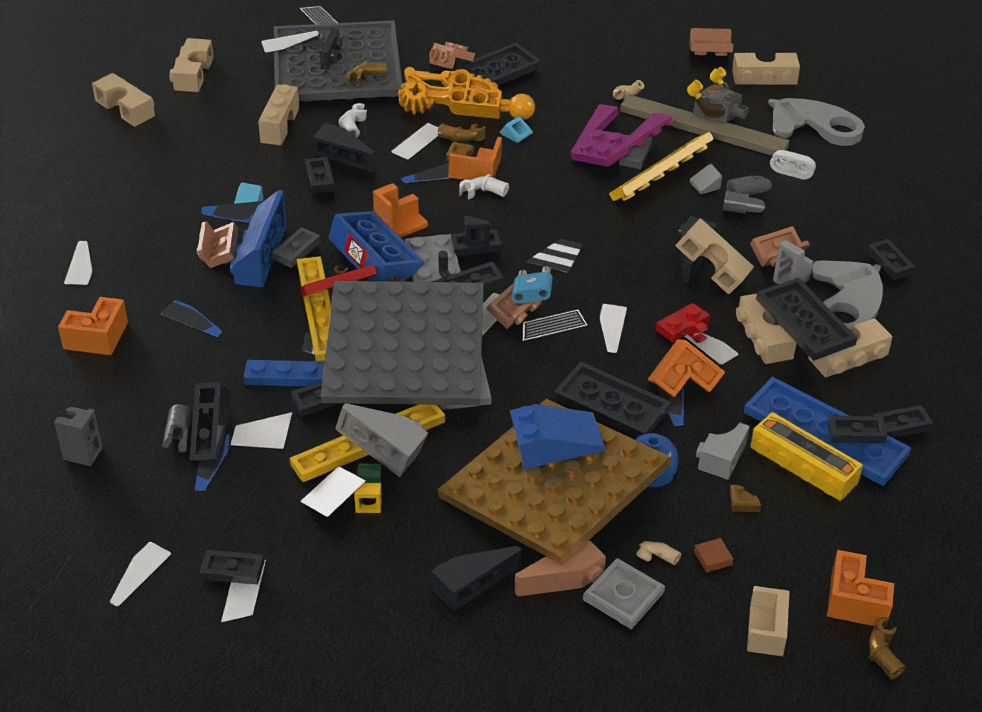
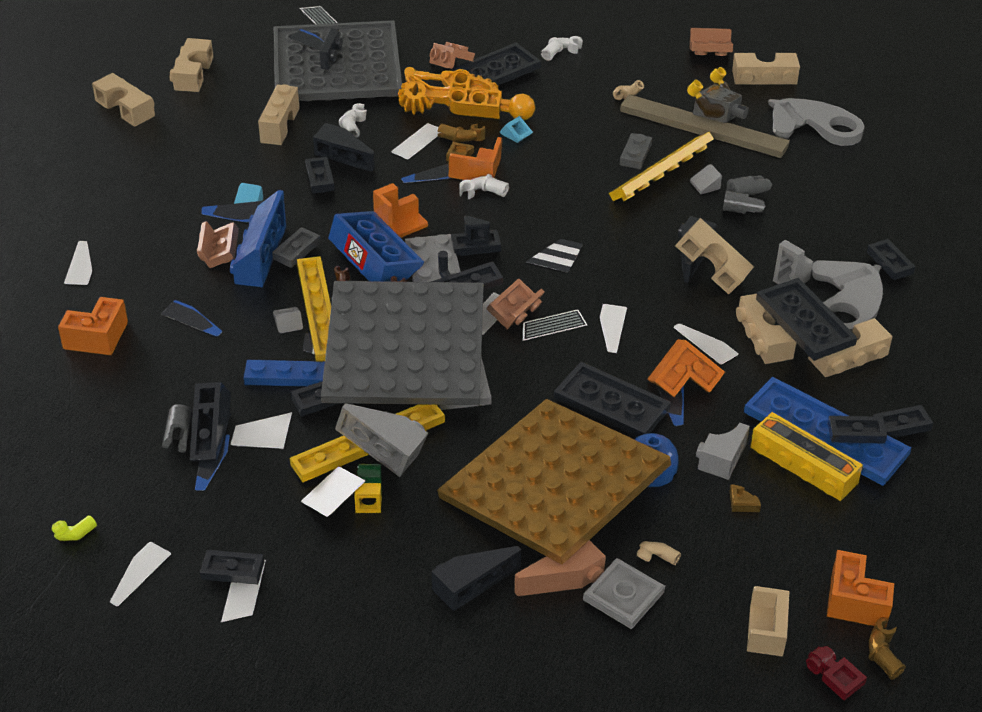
dark grey hinge [54,407,103,466] -> none
white sticker [262,31,319,52] -> none
red tile [300,265,377,297] -> none
pearl gold piece [346,60,386,88] -> none
blue slope [510,404,605,470] -> none
dark azure piece [512,266,553,304] -> none
magenta wing [570,104,673,167] -> none
red plate [656,303,710,343] -> none
dark orange tile [694,538,733,573] -> none
nougat bracket [750,226,810,267] -> none
white plate [770,150,816,179] -> none
none -> neon yellow arm [52,516,97,541]
none -> light grey slope [273,307,303,333]
none -> white piece [541,36,583,61]
none -> dark red plate [806,646,867,700]

